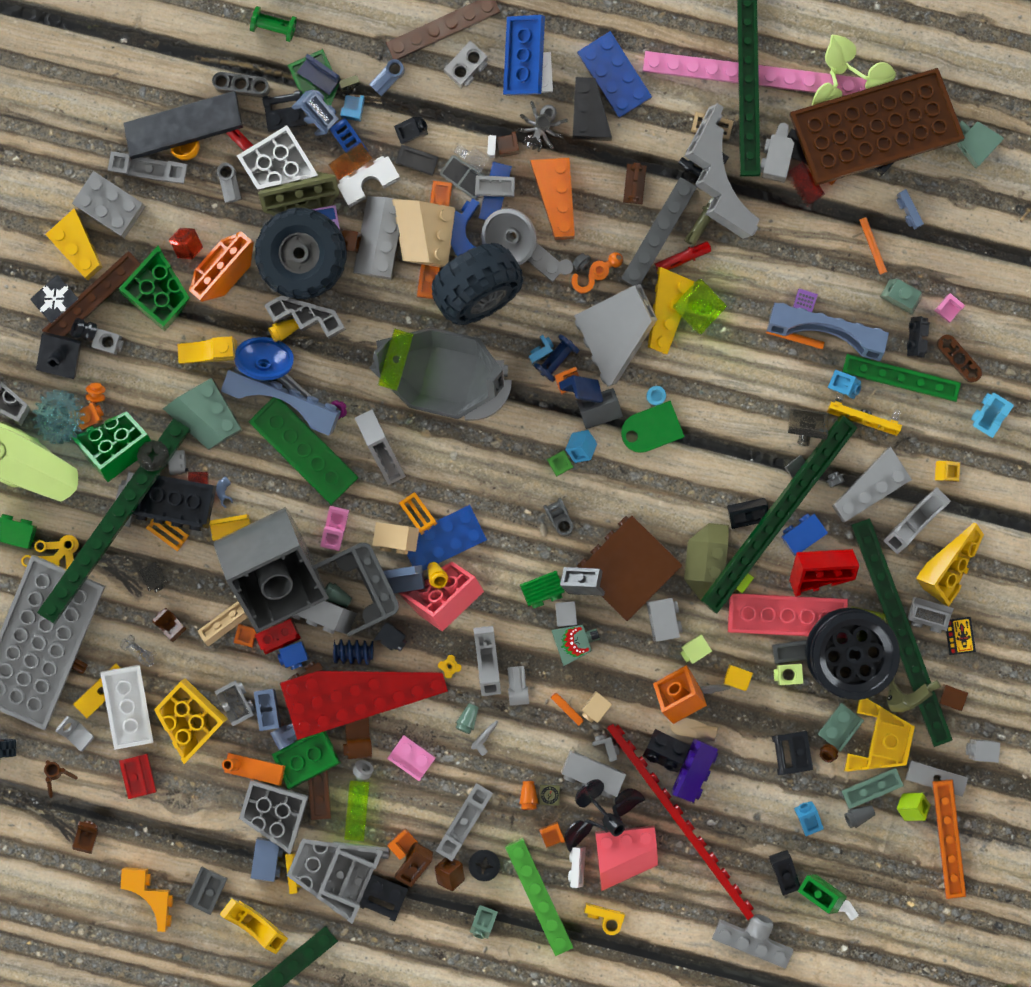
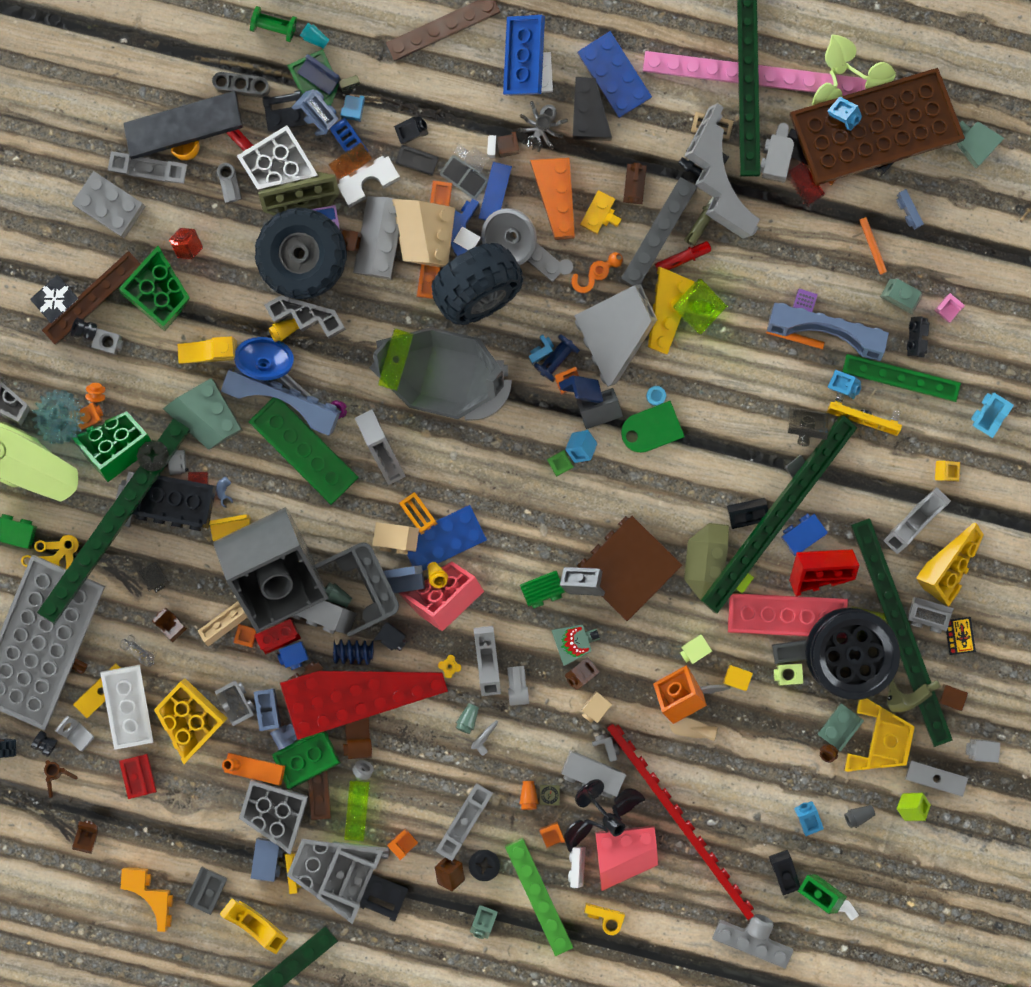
black tile [36,332,82,379] -> none
yellow wedge [45,208,103,280] -> none
light orange tile [146,518,190,551] -> none
orange wedge [189,231,254,302] -> none
bright pink slope [320,506,349,551] -> none
sand blue piece [369,59,405,97] -> none
bright pink plate [387,735,436,781] -> none
reddish brown plate [395,842,433,887] -> none
light grey brick [444,41,488,88] -> none
light grey plate [475,175,515,198] -> none
dark grey piece [543,497,573,537] -> none
orange tile [551,693,584,726] -> none
light grey panel [555,601,577,627] -> none
dark grey plate [573,253,591,272] -> none
black bracket [642,729,690,772] -> none
light grey brick [646,598,683,642] -> none
dark purple wedge [671,738,718,803] -> none
black plate [771,731,813,775] -> none
dark grey plate [826,471,845,488] -> none
light grey wedge [832,446,912,522] -> none
sand green plate [841,768,904,809] -> none
orange tile [932,779,966,899] -> none
reddish brown beam [937,335,982,383] -> none
none -> black wheel [31,730,58,757]
none -> teal cone [300,23,330,49]
none -> white sticker [453,227,481,250]
none -> reddish brown bracket [565,657,599,690]
none -> yellow hinge [580,190,621,234]
none -> dark azure bracket [828,97,862,131]

